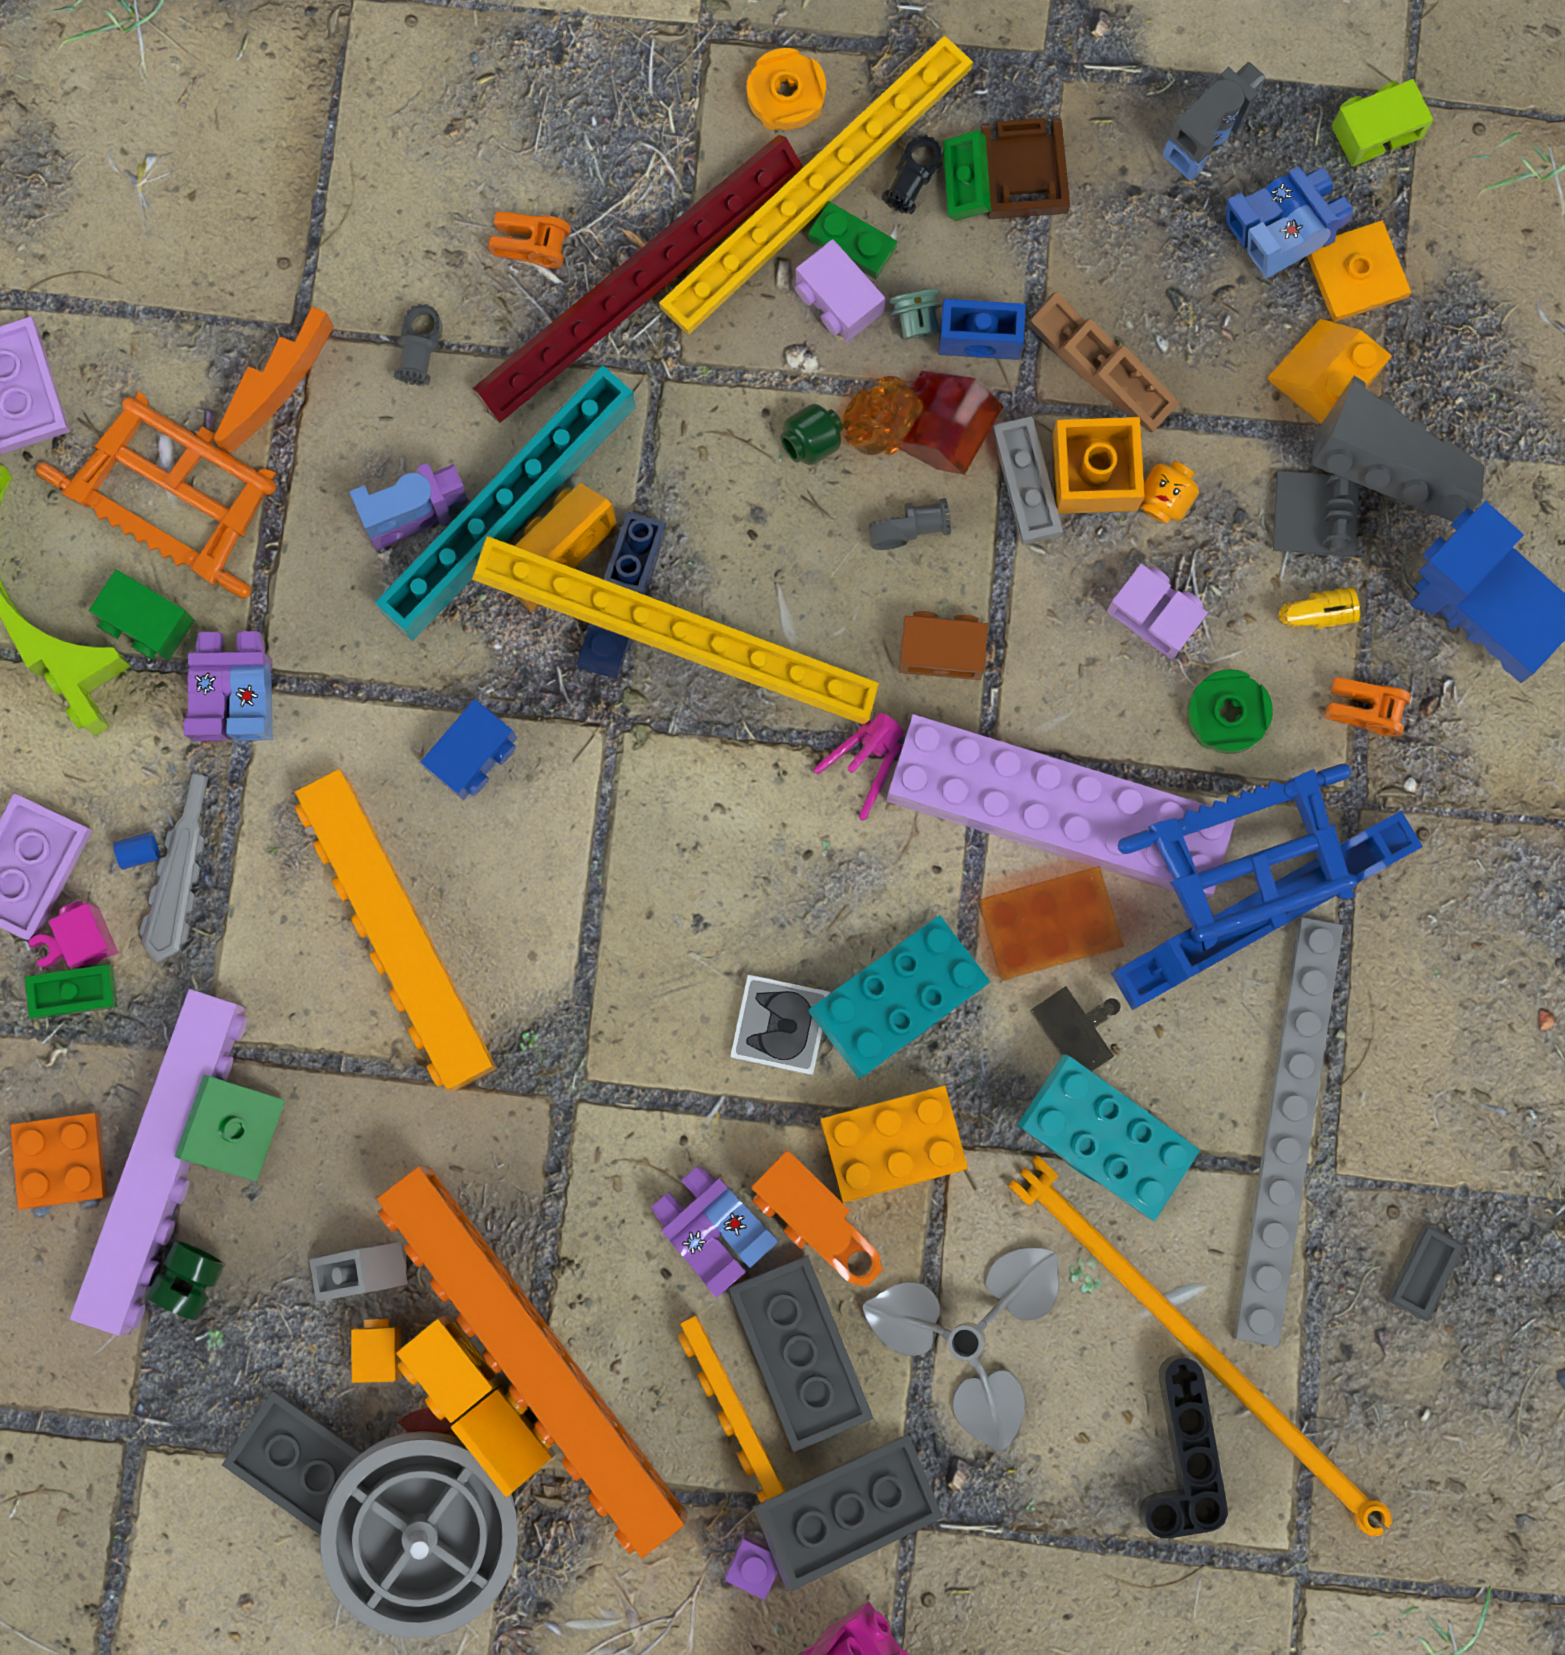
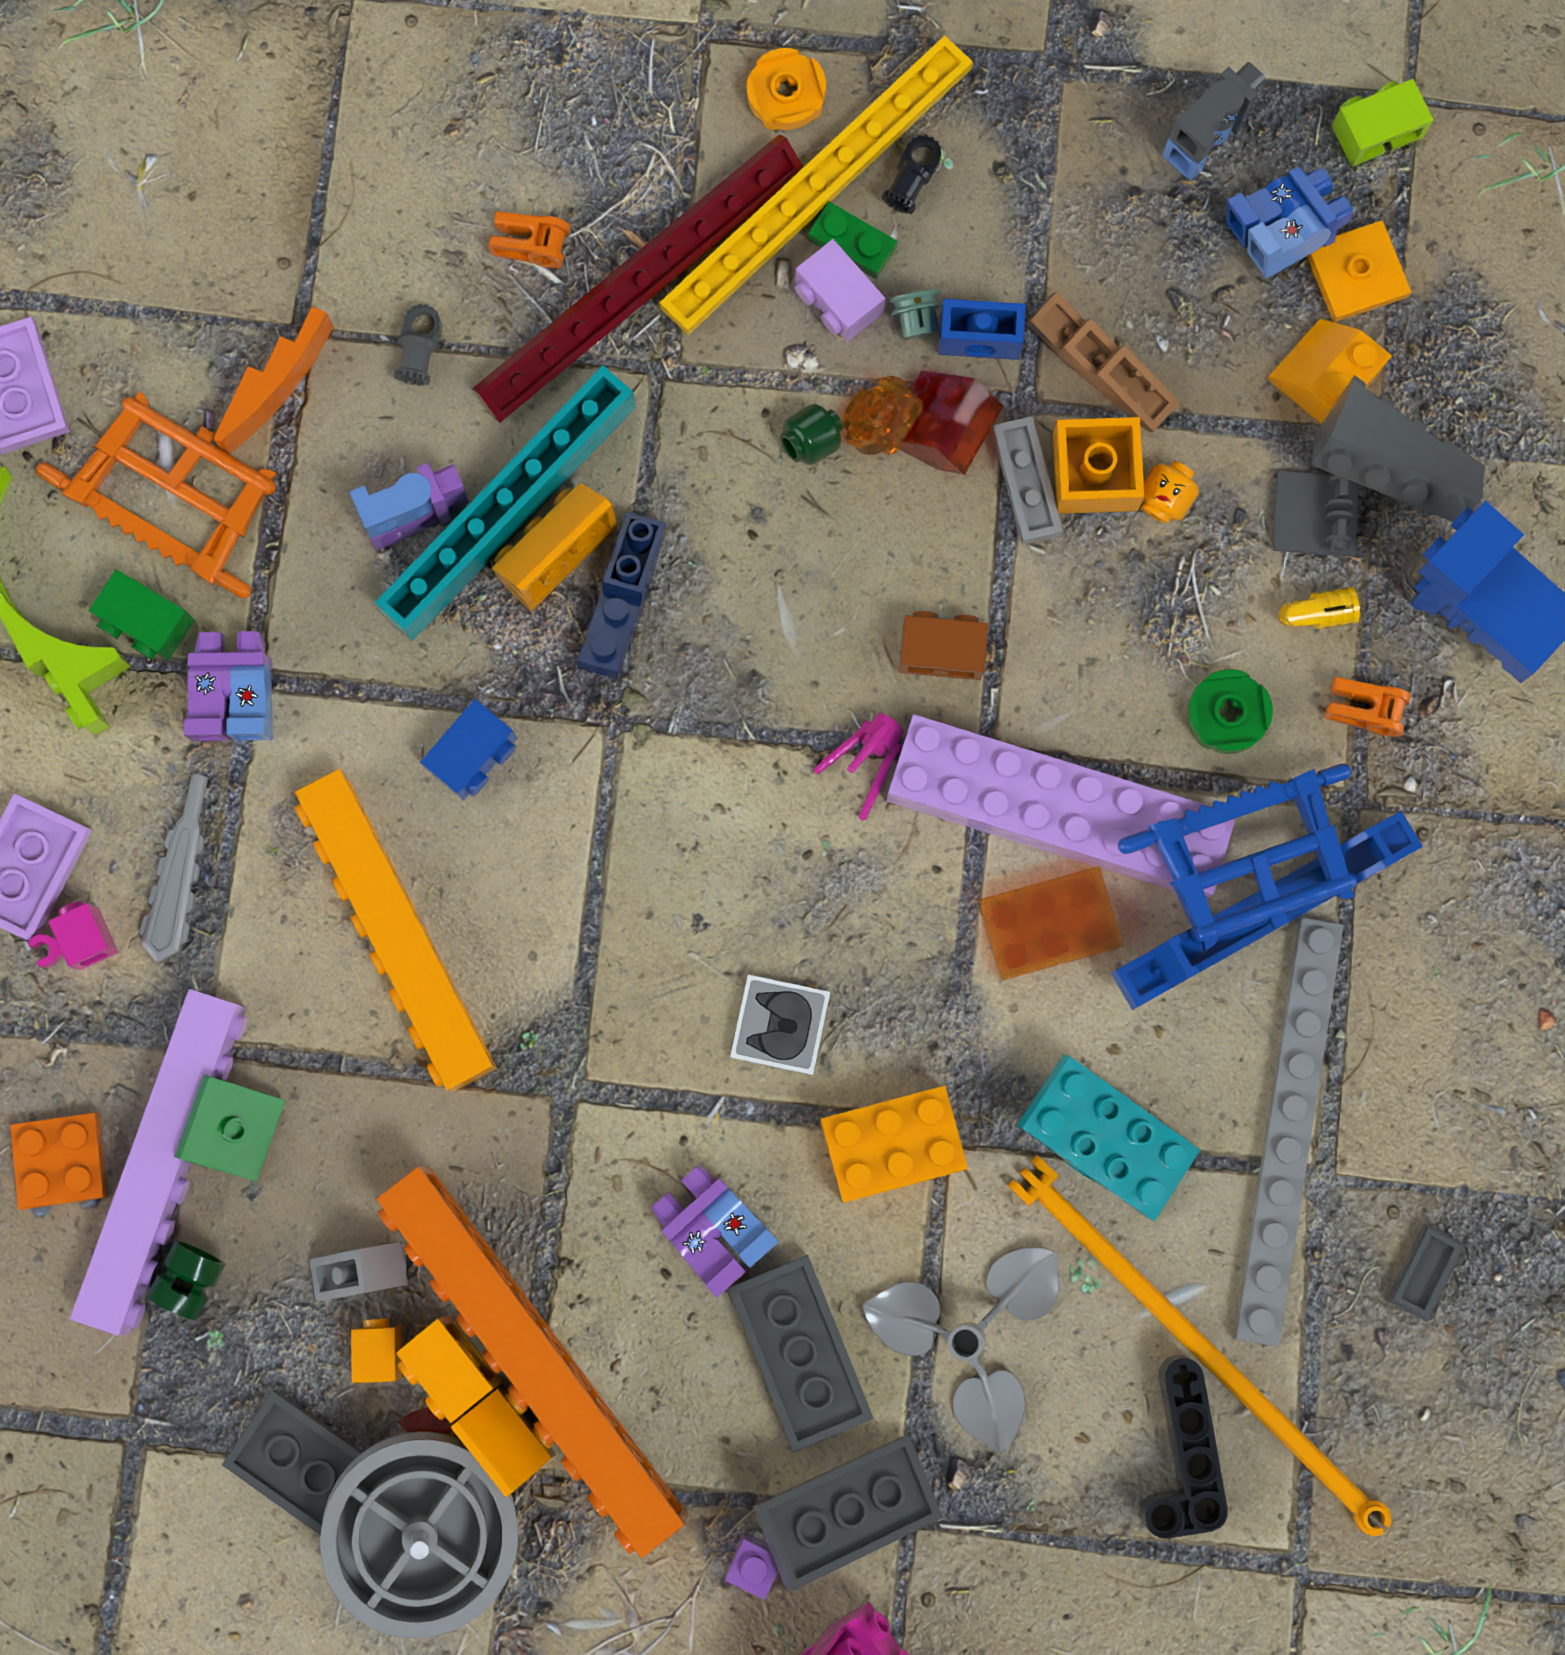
green plate [24,964,118,1020] -> none
blue hinge [113,832,160,870] -> none
yellow plate [472,536,879,725] -> none
light orange plate [677,1314,786,1502] -> none
orange brick [751,1150,883,1287] -> none
teal plate [808,915,991,1080] -> none
dark grey connector [869,498,951,550] -> none
green plate [943,130,991,221] -> none
reddish brown container [980,118,1070,220] -> none
clear smoke plate [1030,986,1121,1072] -> none
lavender piece [1106,564,1208,660] -> none

